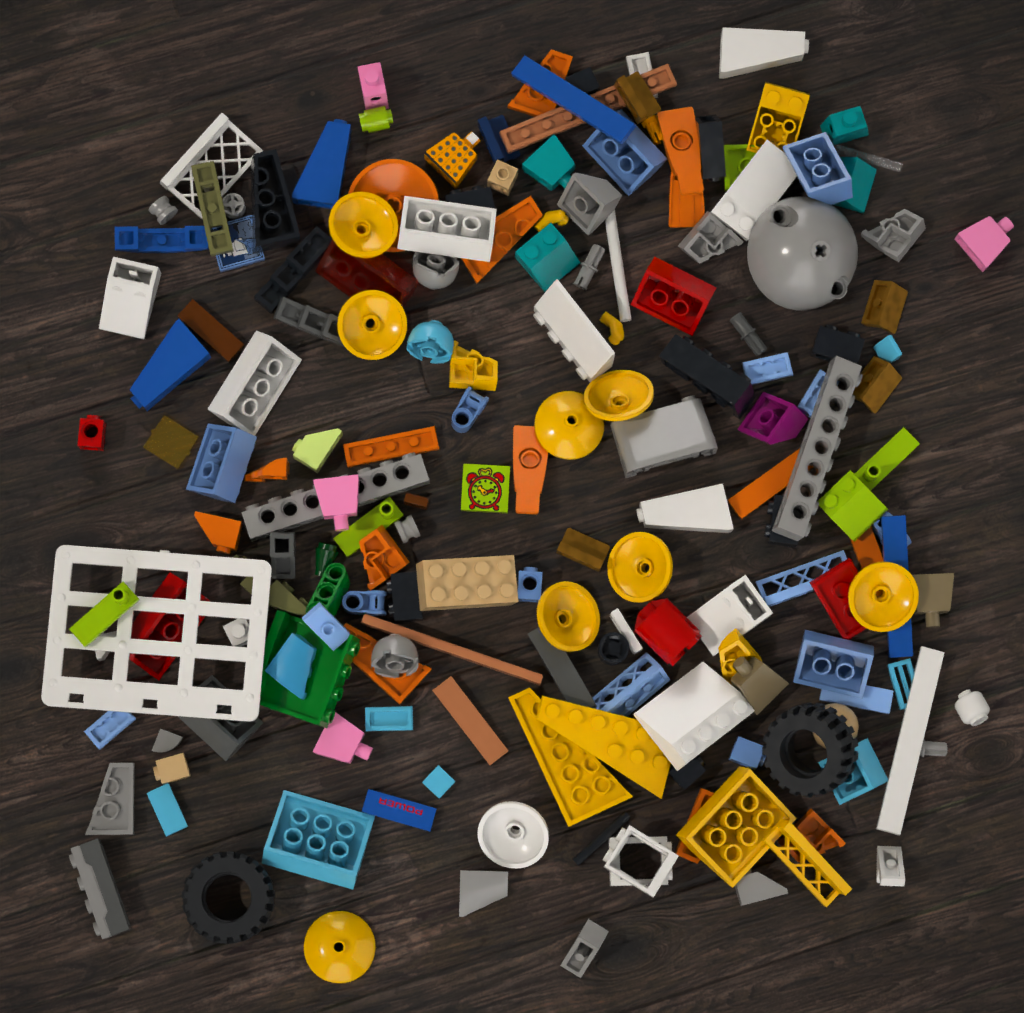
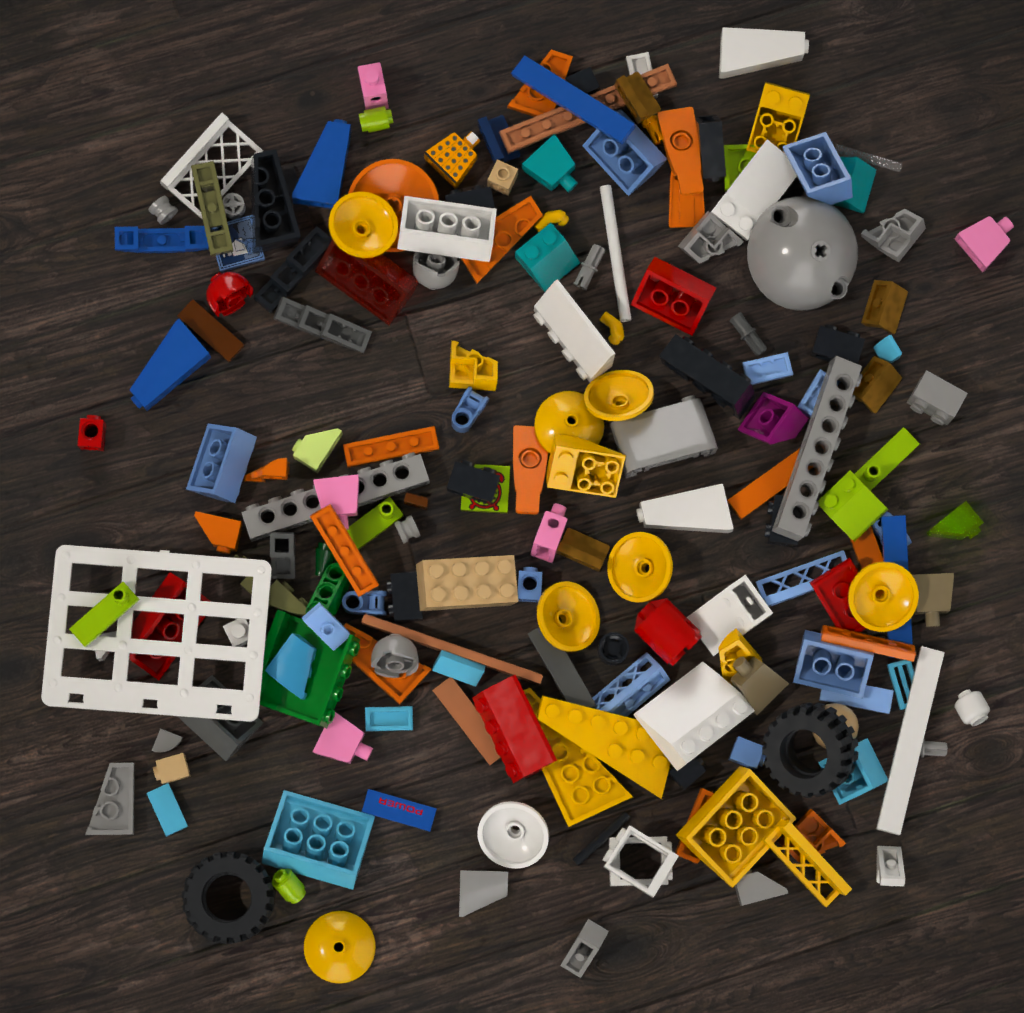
piece [69,838,132,939] -> none
light blue plate [84,711,136,750] -> none
white slope [99,257,161,339] -> none
clear yellow piece [143,415,199,469] -> none
white slope [208,331,302,436] -> none
yellow dish [337,290,407,360] -> none
orange slope [359,525,410,591] -> none
medium azure cylinder [407,320,454,364] -> none
medium azure tile [422,765,456,799] -> none
light grey slope [557,173,622,235] -> none
white tile [609,608,643,655] -> none
teal torso [820,106,869,146] -> none
none -> red cylinder [206,272,254,317]
none -> lime brick [272,868,306,904]
none -> orange tile [310,503,379,597]
none -> medium azure tile [432,650,485,687]
none -> black brick [447,460,500,506]
none -> red slope [472,674,557,783]
none -> bright pink torso [531,503,568,563]
none -> yellow slope [546,433,626,498]
none -> orange tile [821,625,916,662]
none -> light grey brick [907,370,968,425]
none -> clear neon green slope [927,501,984,540]

